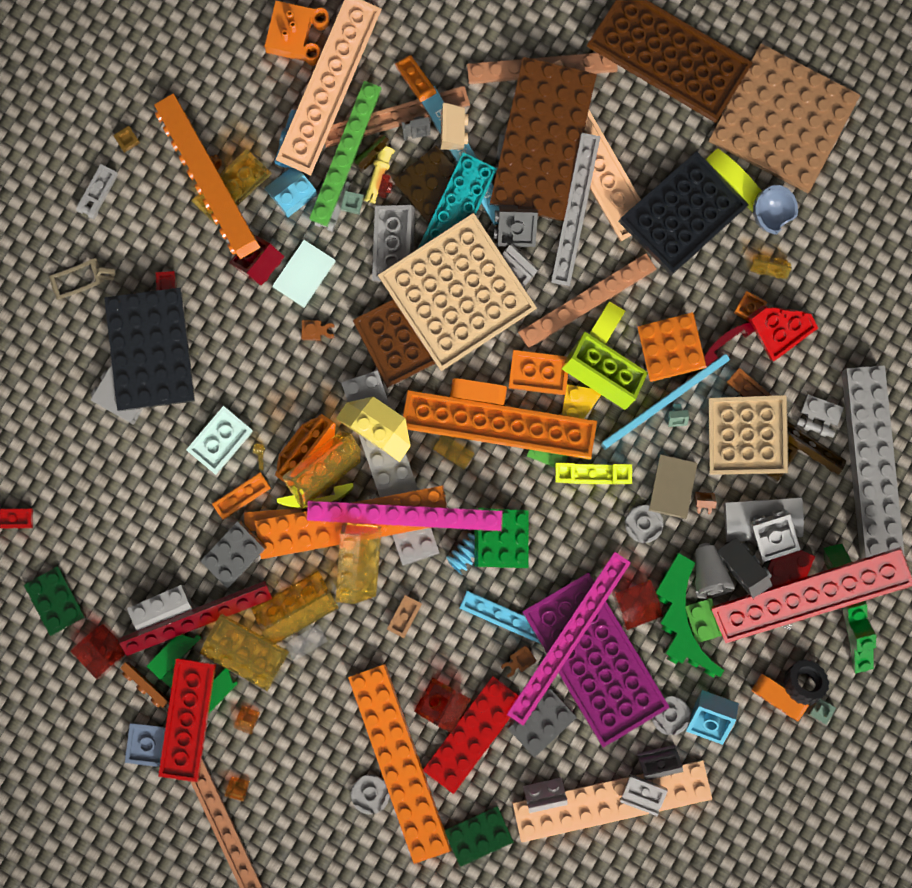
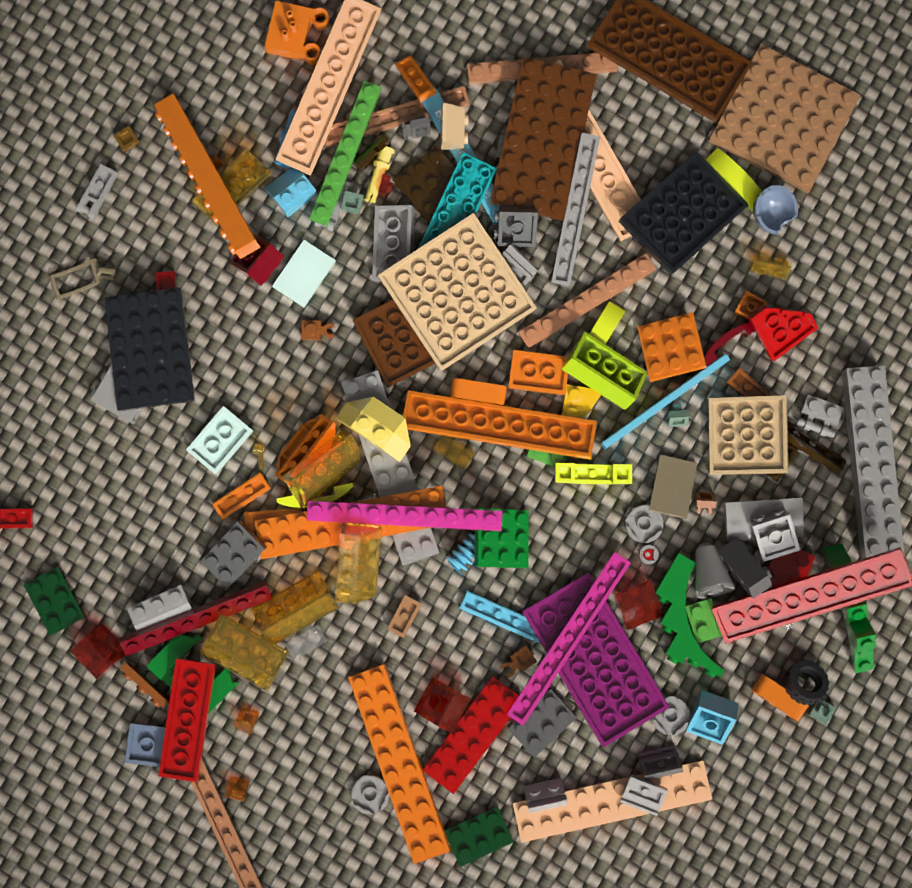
none -> light grey tile [639,545,659,565]

